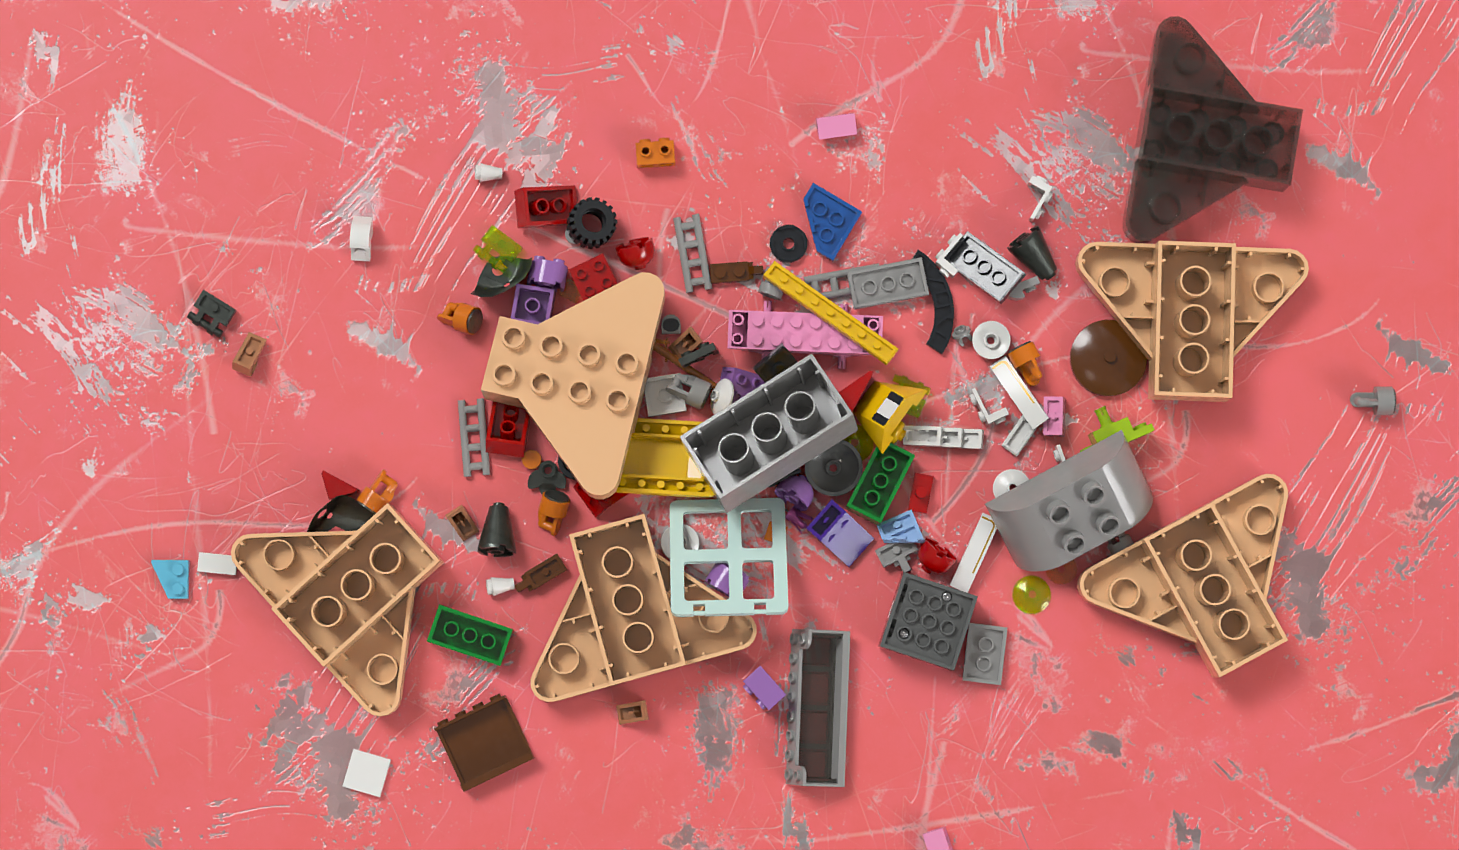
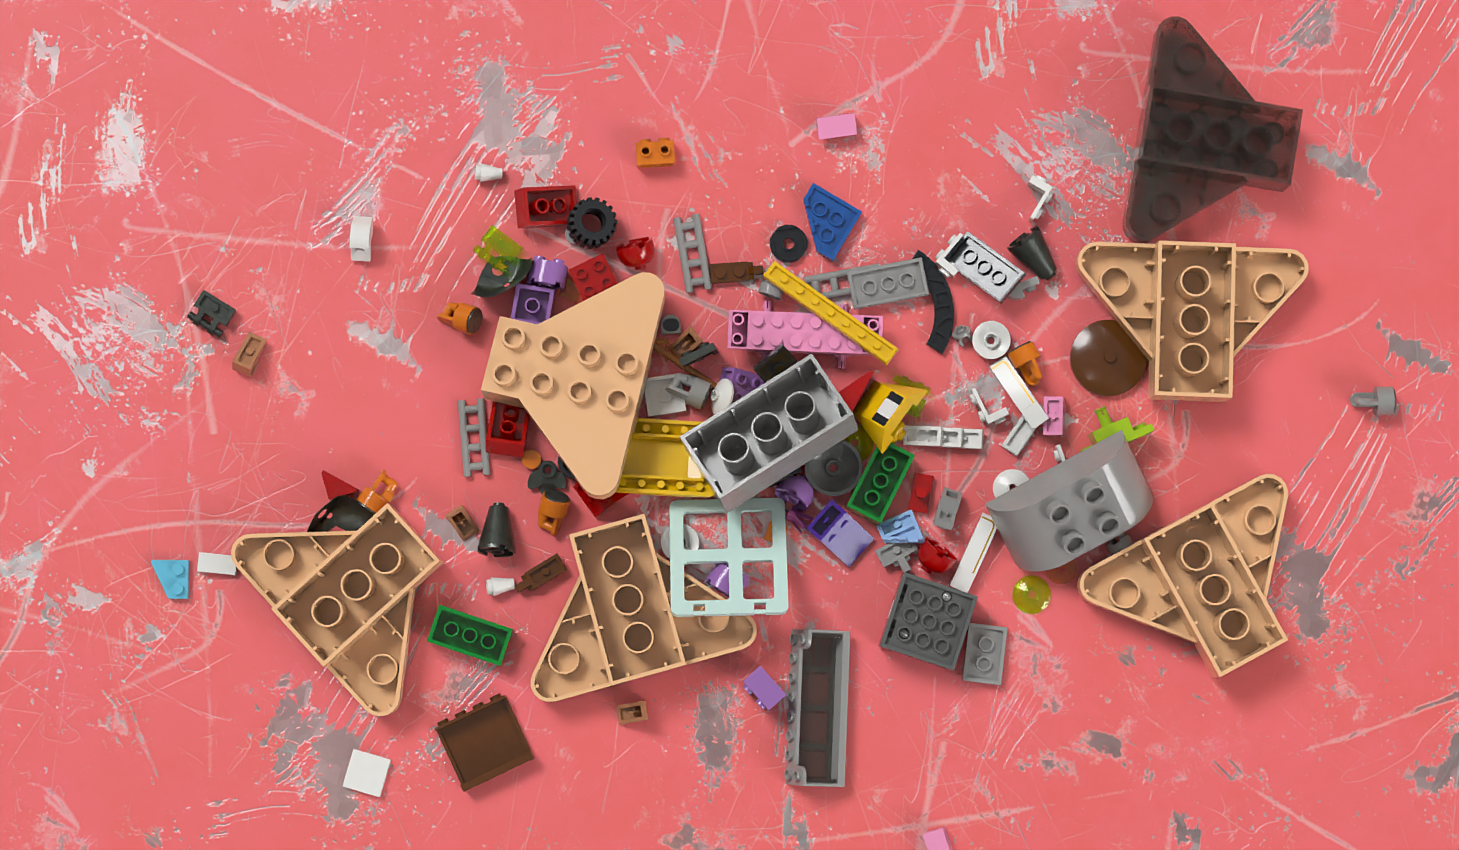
none -> light grey brick [933,487,962,530]

